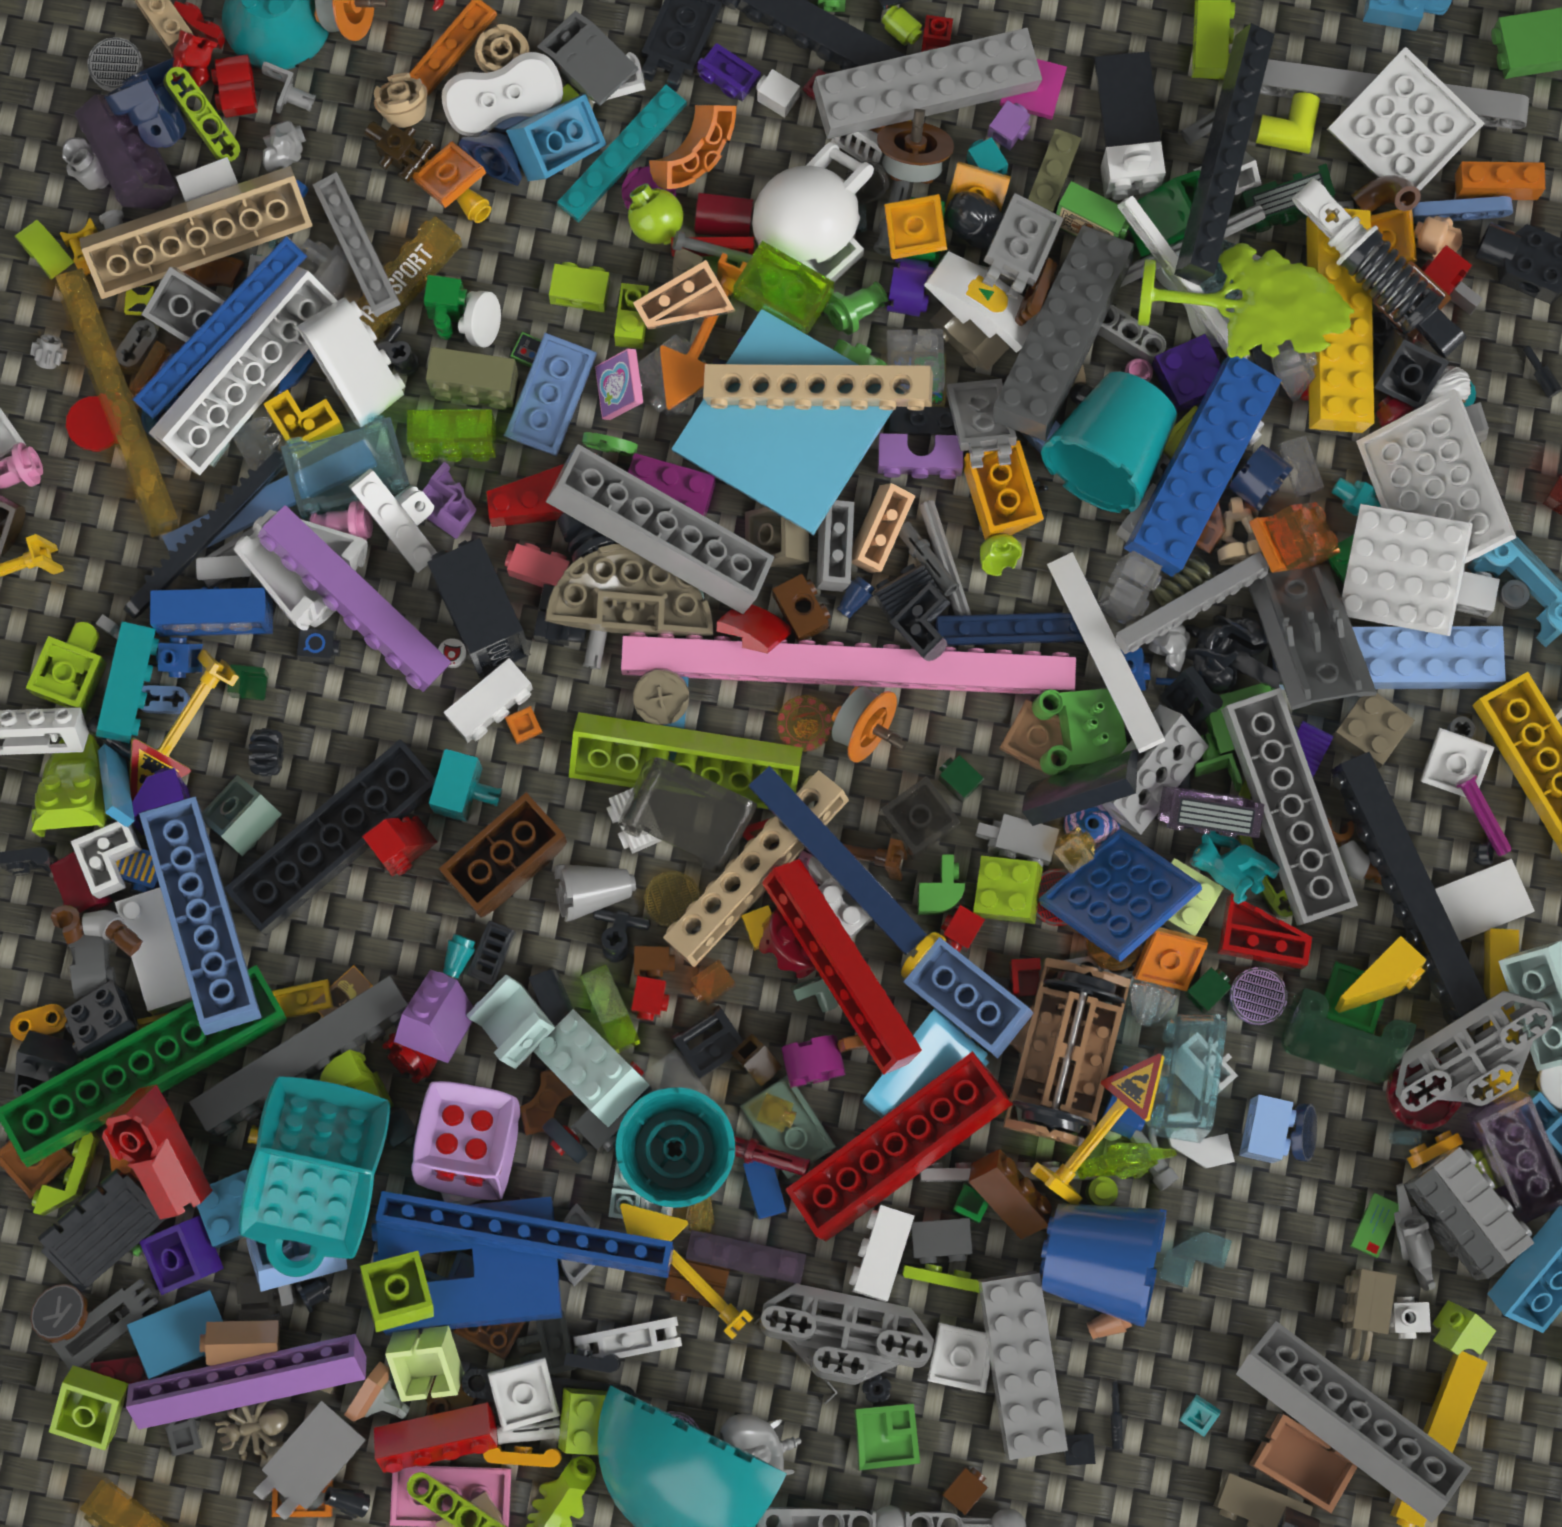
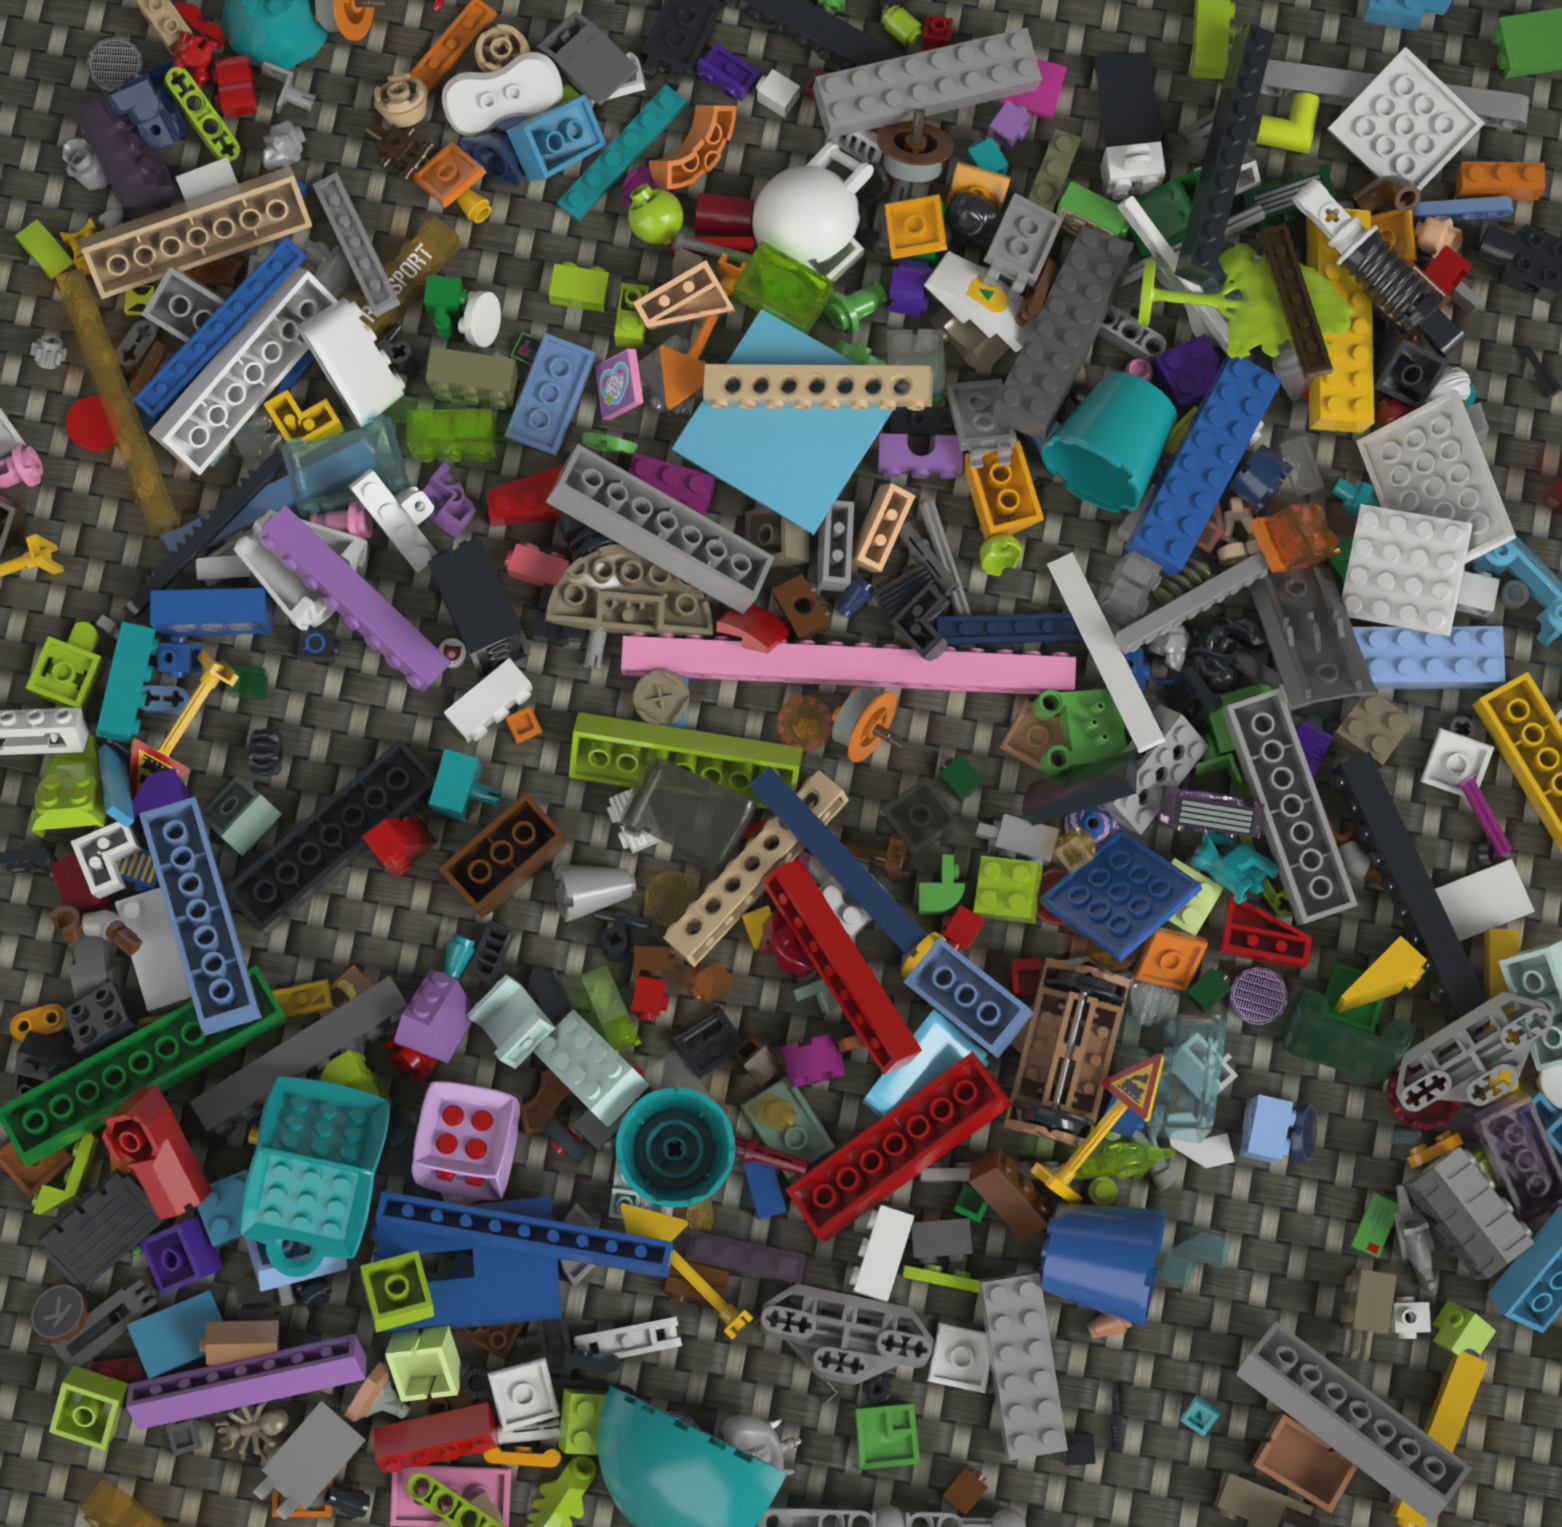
none -> dark brown tile [1258,224,1333,379]

